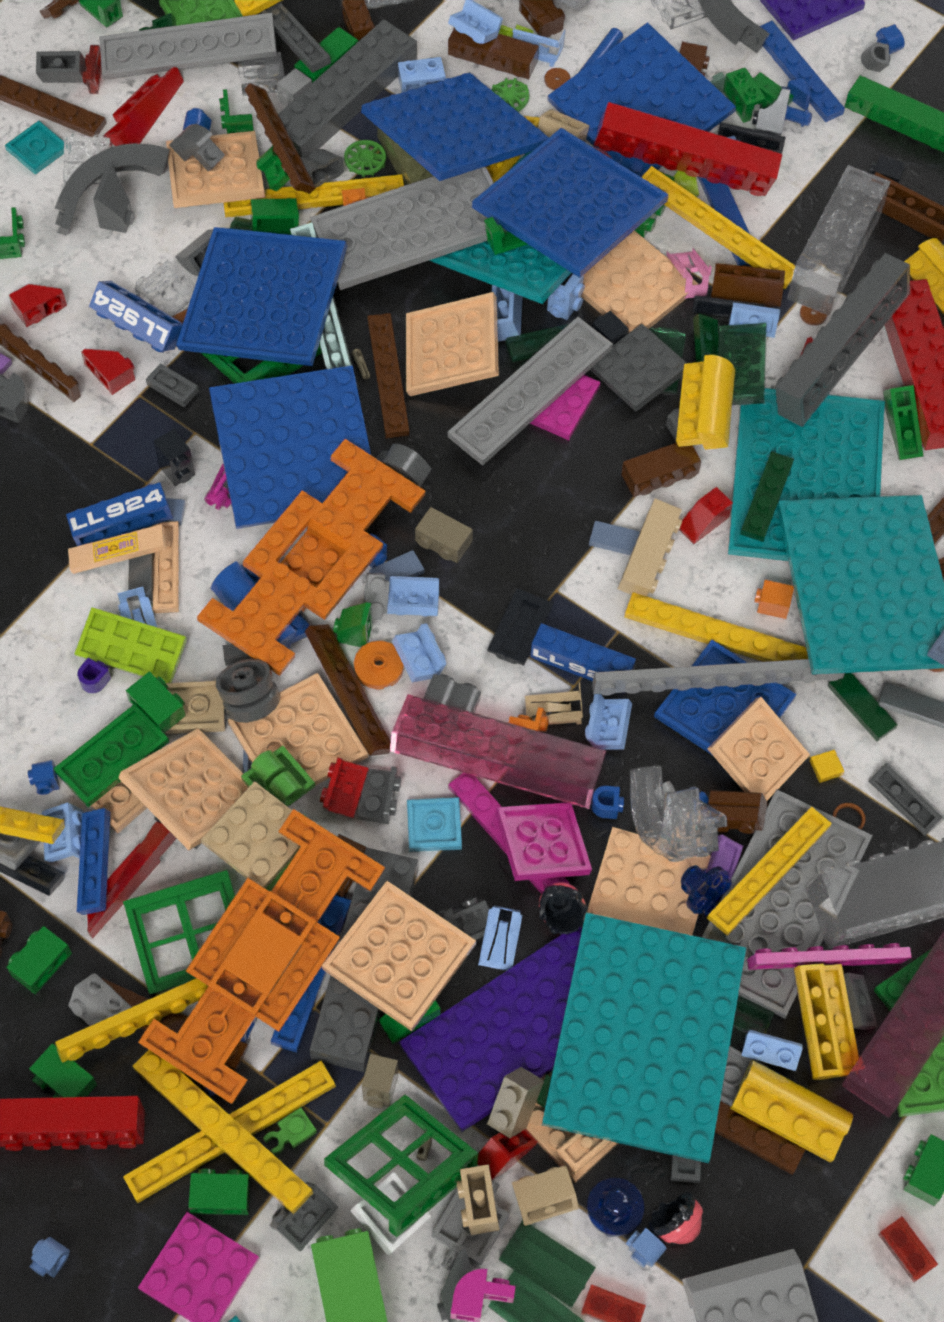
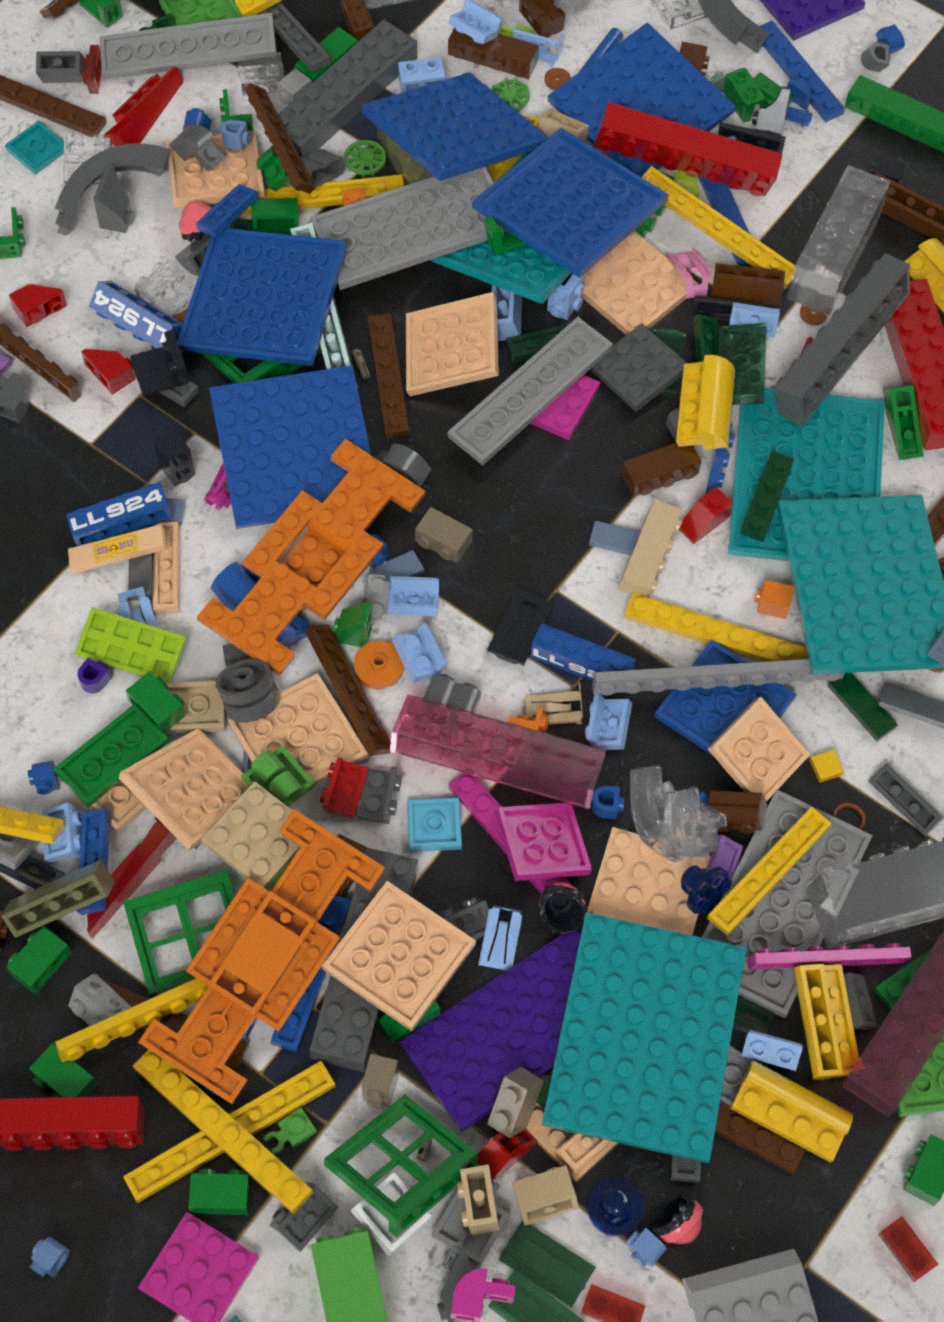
black brick [592,311,629,345] -> none
none -> olive brick [1,860,115,938]
none -> black bracket [130,329,189,396]
none -> coral hair [178,201,212,242]
none -> blue plate [196,184,258,237]
none -> medium blue plate [221,120,251,151]
none -> blue plate [705,423,735,494]

